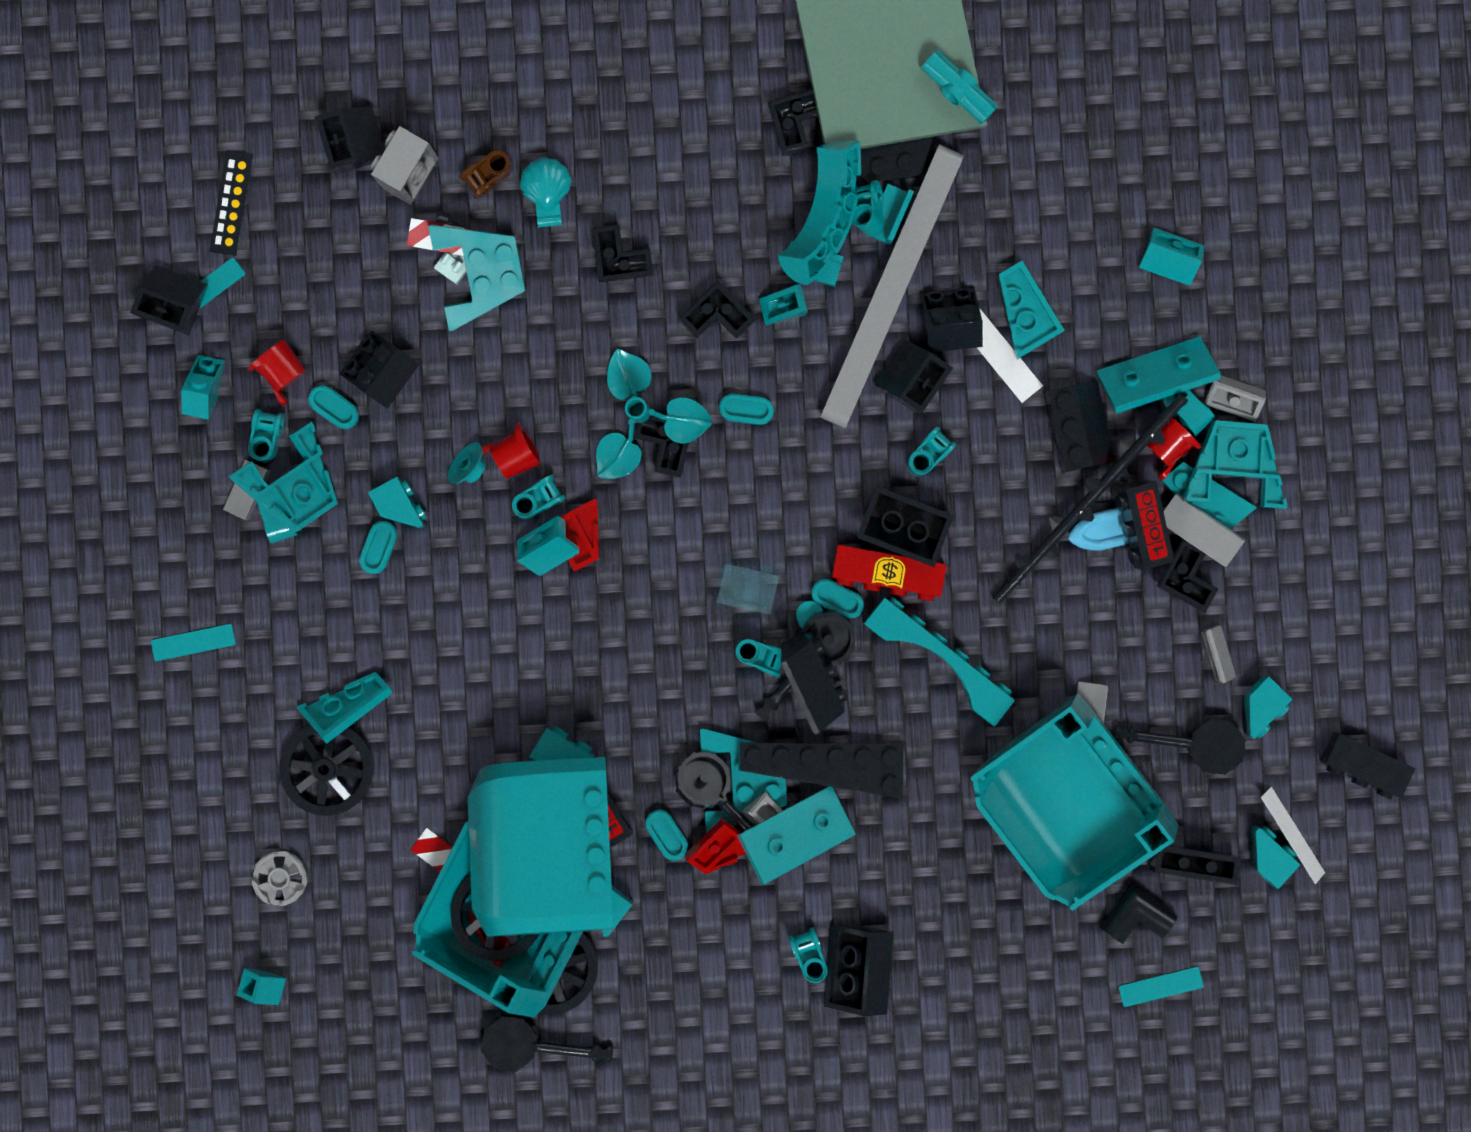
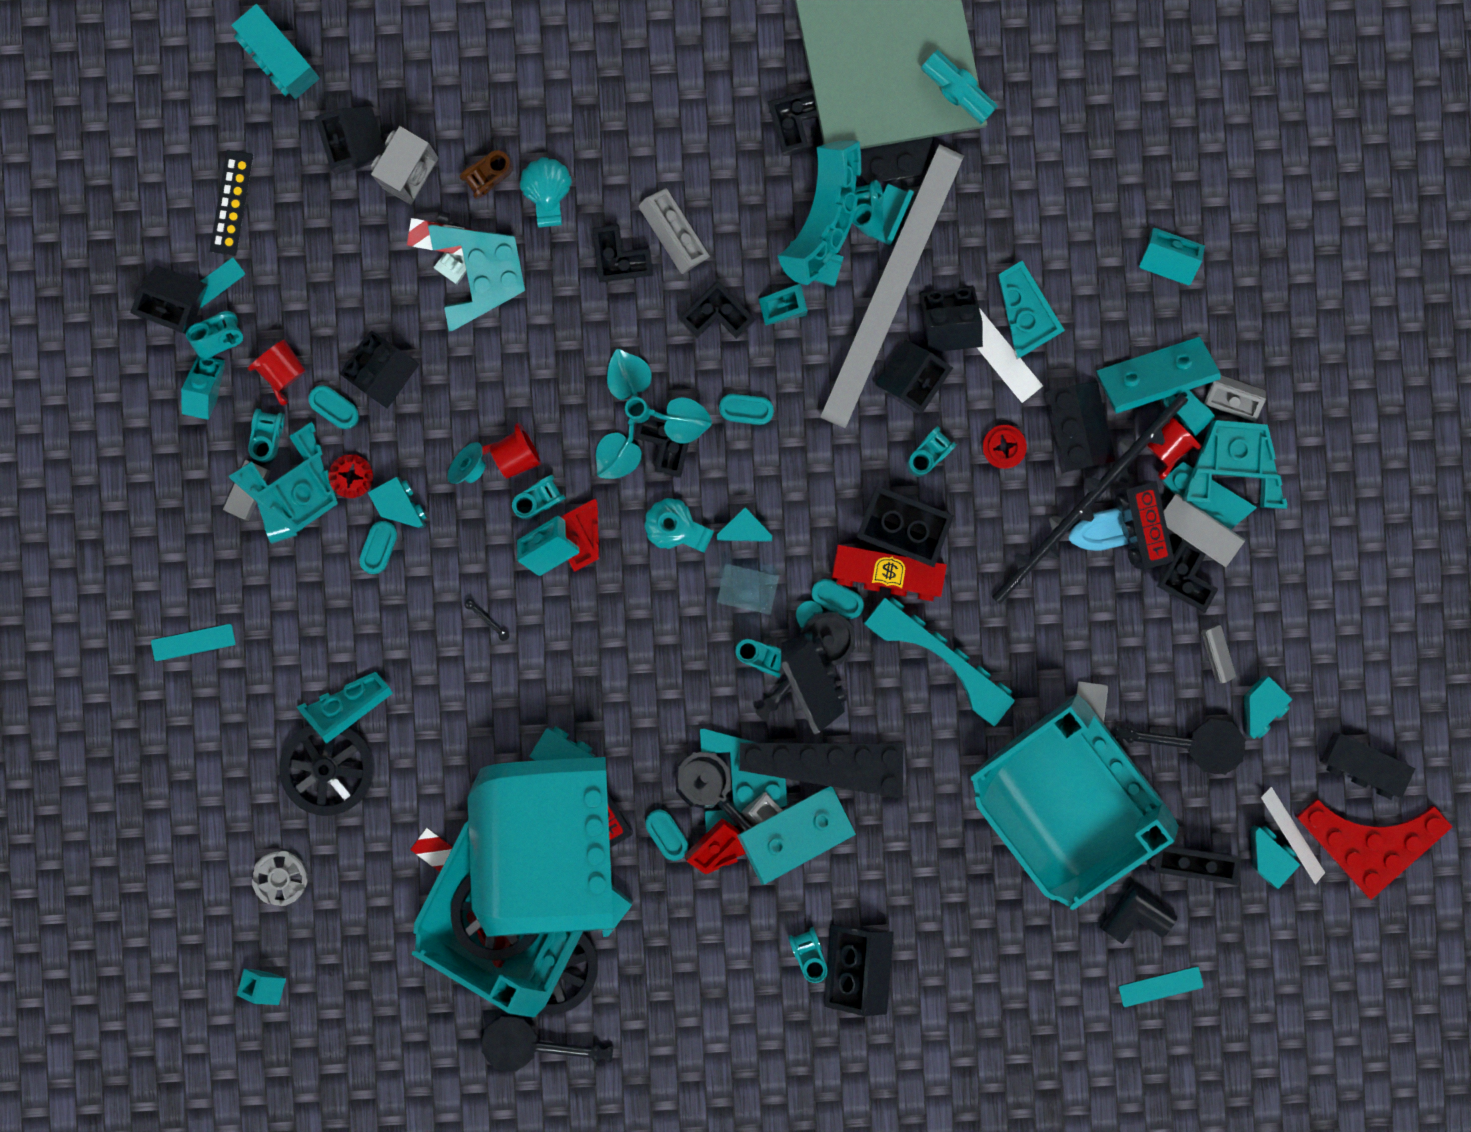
none -> teal piece [186,311,243,359]
none -> teal brick [231,3,320,100]
none -> red gear [329,455,373,498]
none -> black hinge [464,599,510,641]
none -> light grey slope [639,188,710,274]
none -> teal animal [644,498,714,553]
none -> teal slope [717,508,772,542]
none -> red gear [983,425,1027,469]
none -> red plate [1296,799,1452,900]

